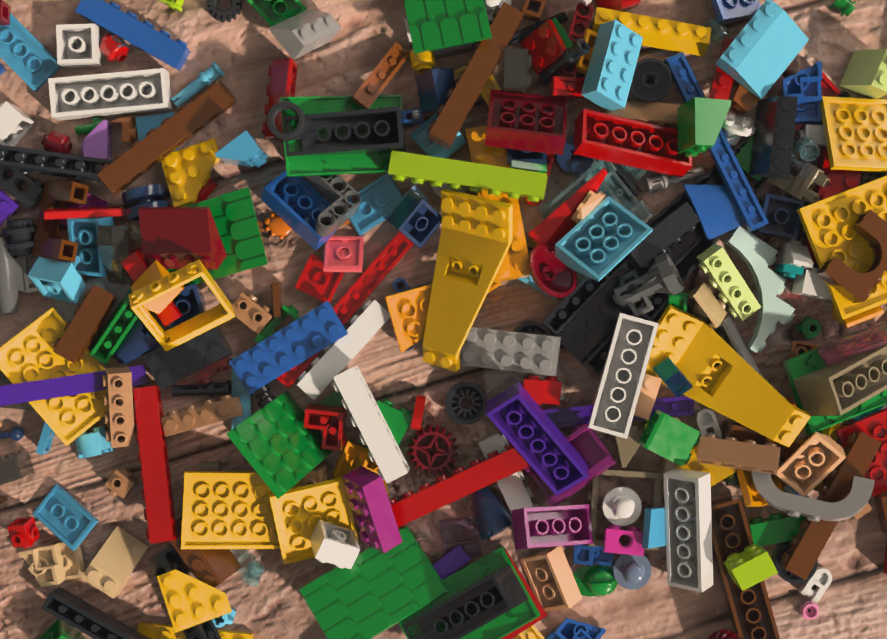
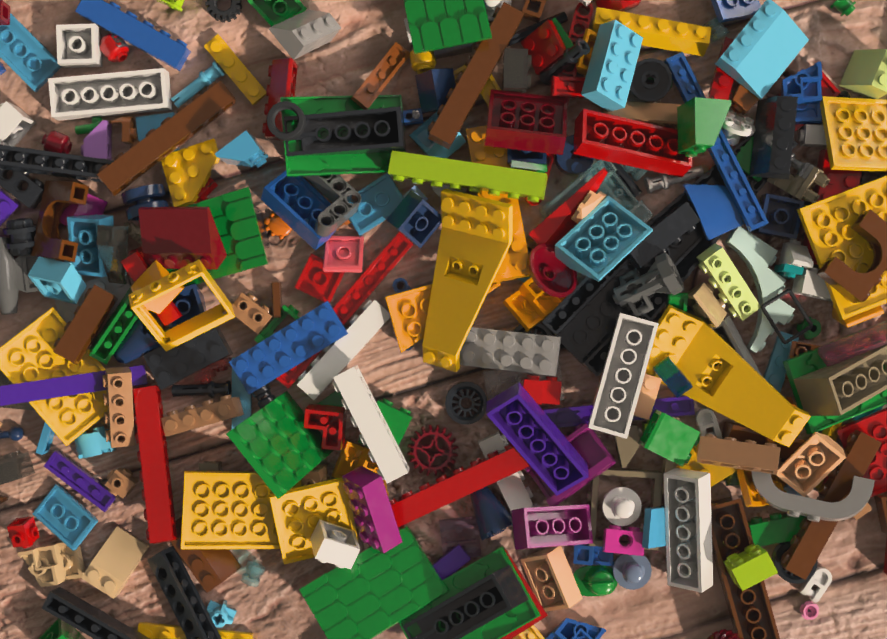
red tile [42,206,125,220] -> none
yellow plate [157,570,232,633] -> none
red beam [411,394,426,430] -> none
clear light blue wheel [796,136,820,161] -> none
none -> dark purple plate [44,450,117,512]
none -> yellow plate [204,34,266,106]
none -> light orange slope [503,277,567,332]
none -> black piece [761,289,813,344]
none -> medium azure plate [763,331,799,393]

